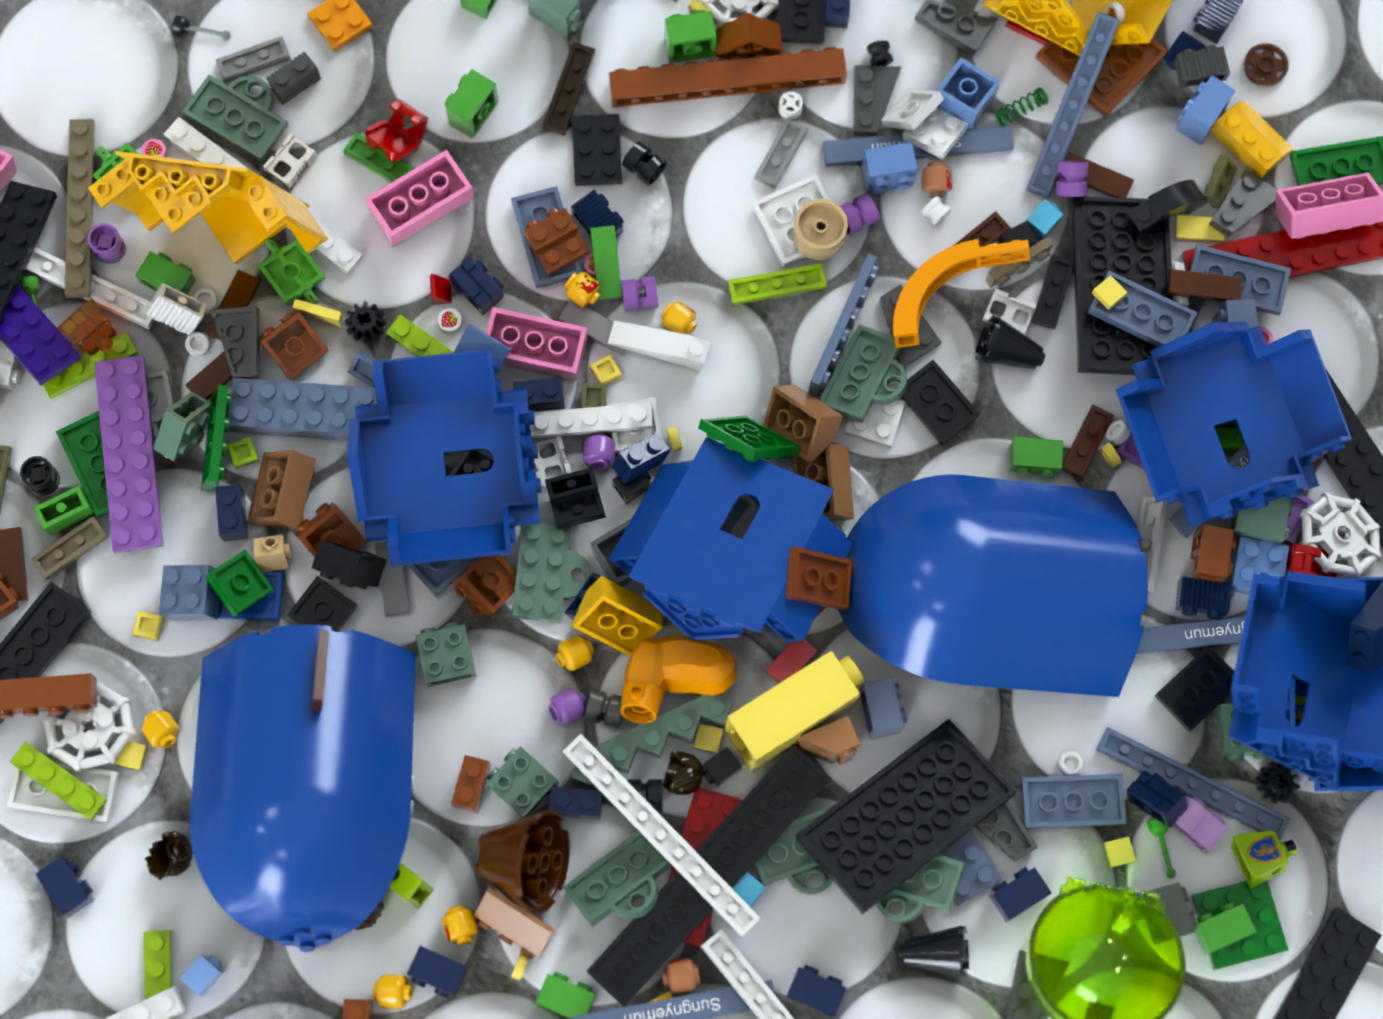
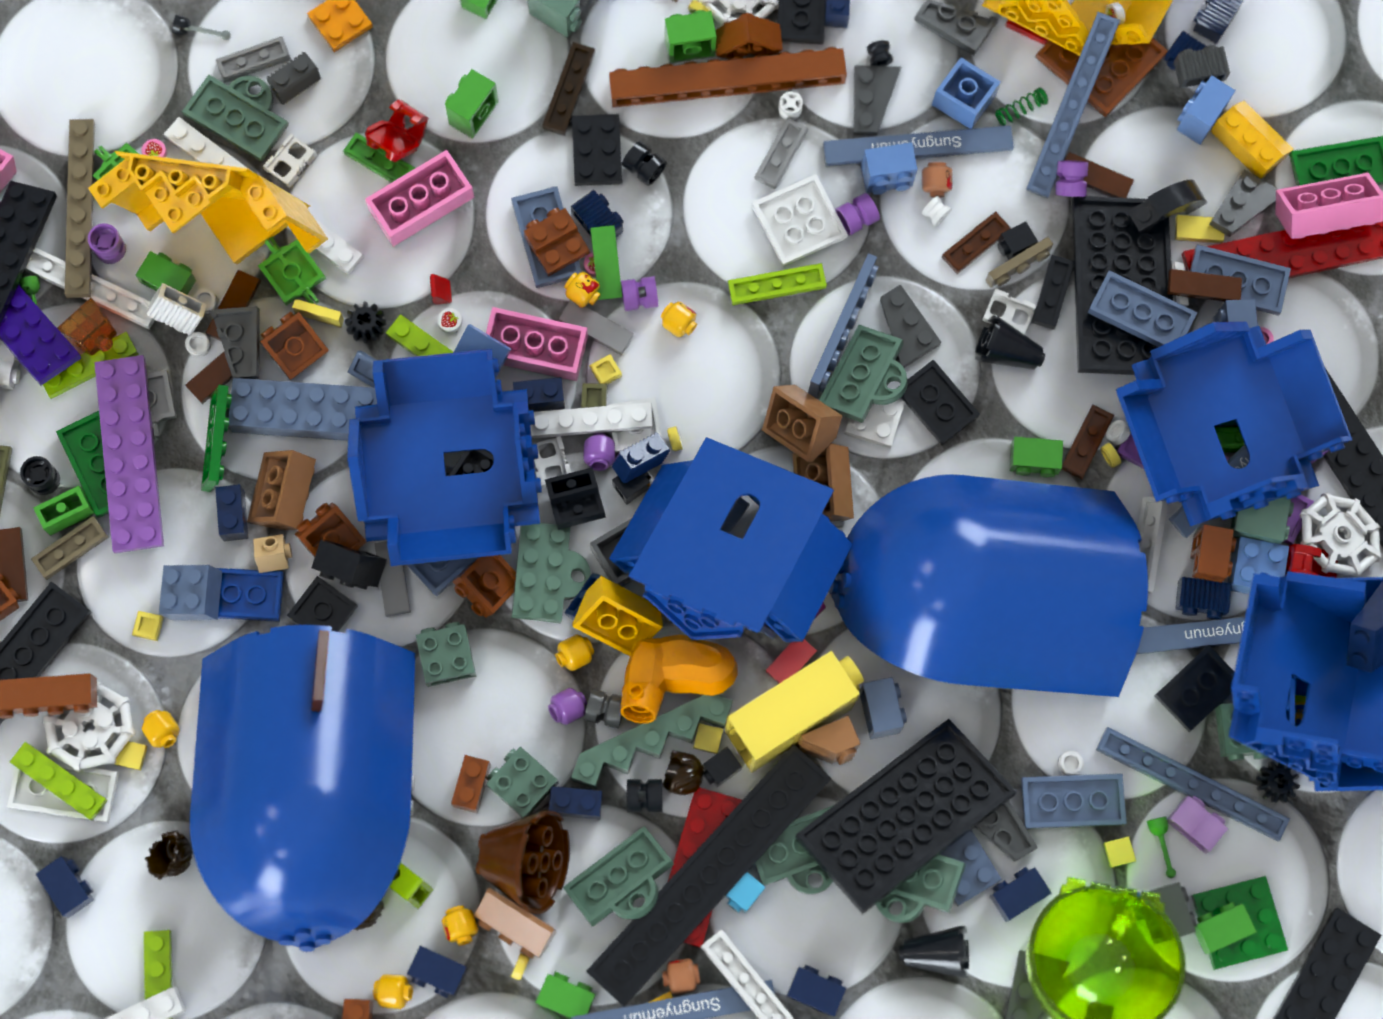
sand green brick [153,392,212,461] -> none
light blue brick [180,955,224,996] -> none
green tile [205,549,274,617] -> none
lime plate [227,437,259,469] -> none
dark blue brick [449,257,504,315] -> none
white plate [562,734,760,937] -> none
white slope [607,320,710,371] -> none
green plate [698,416,801,462] -> none
dark orange tile [786,547,852,610] -> none
tan wheel [793,199,848,260] -> none
white plate [881,89,944,130] -> none
light orange arch [893,239,1030,348] -> none
white plate [902,108,968,160] -> none
medium azure brick [1026,199,1063,241] -> none
light yellow tile [1092,276,1128,310] -> none
dark blue brick [1126,770,1188,827] -> none
olive plate [1204,155,1238,208] -> none
lime torso [1230,830,1297,888] -> none
reddish brown wheel [1244,43,1289,86] -> none

